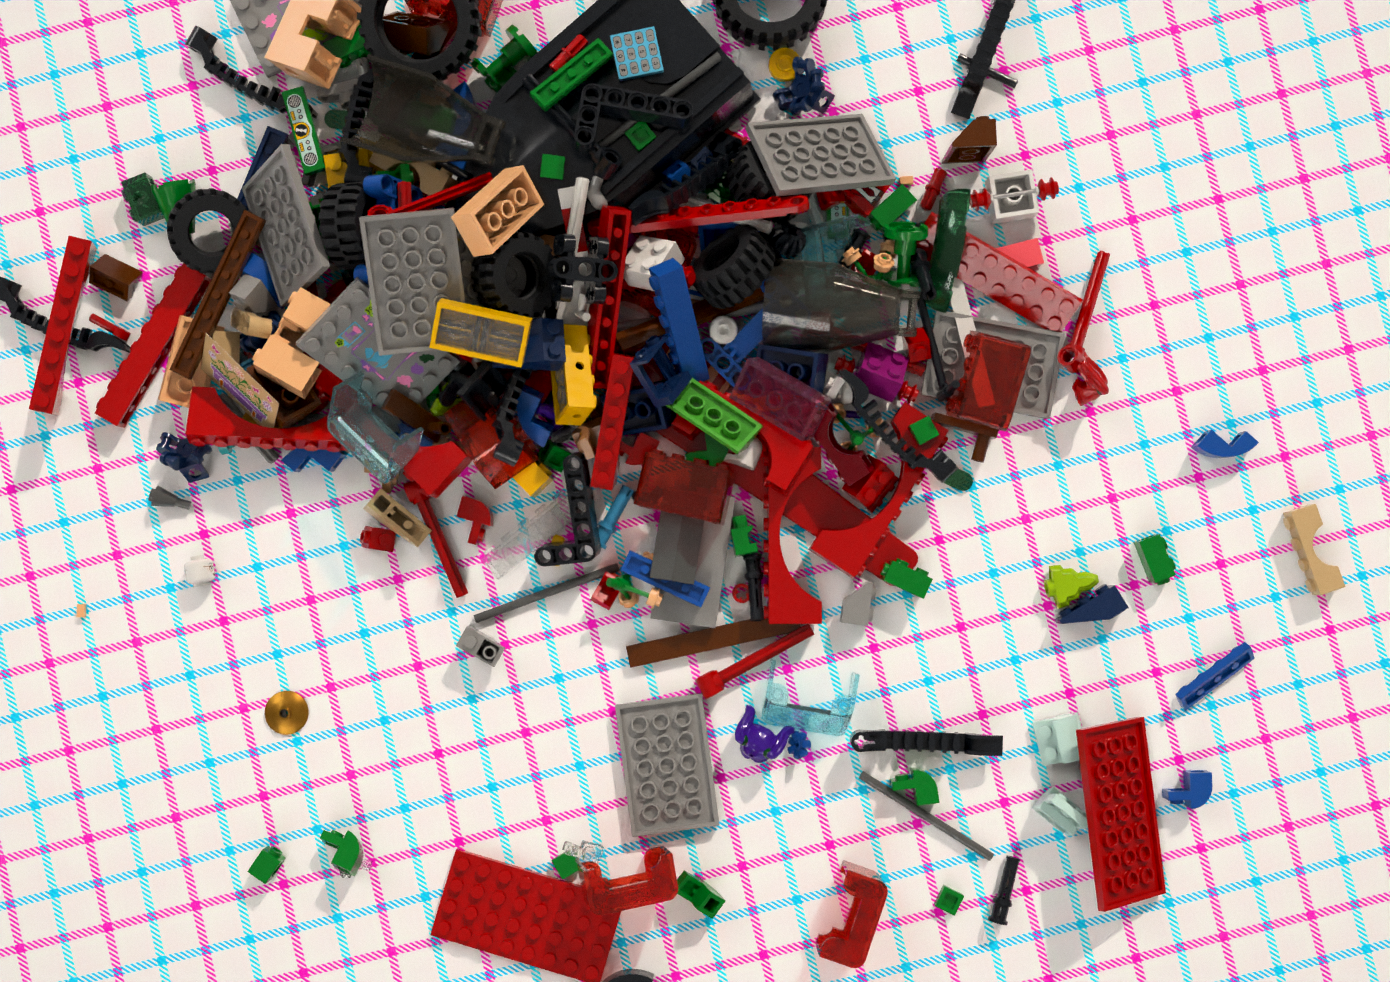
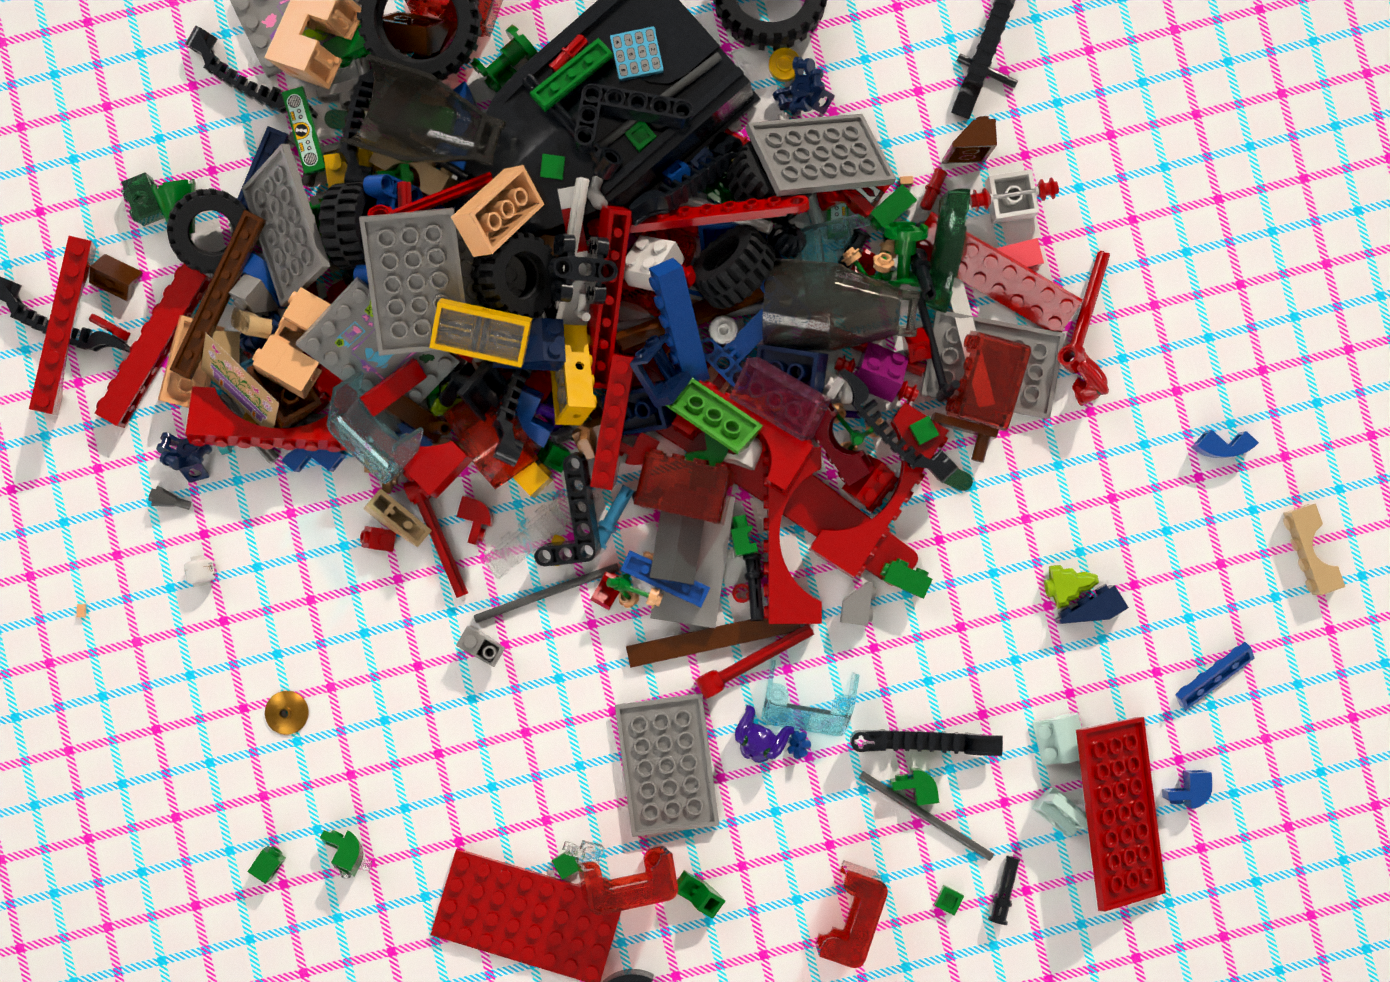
green brick [1133,534,1176,585] -> none
none -> red tile [359,358,427,417]

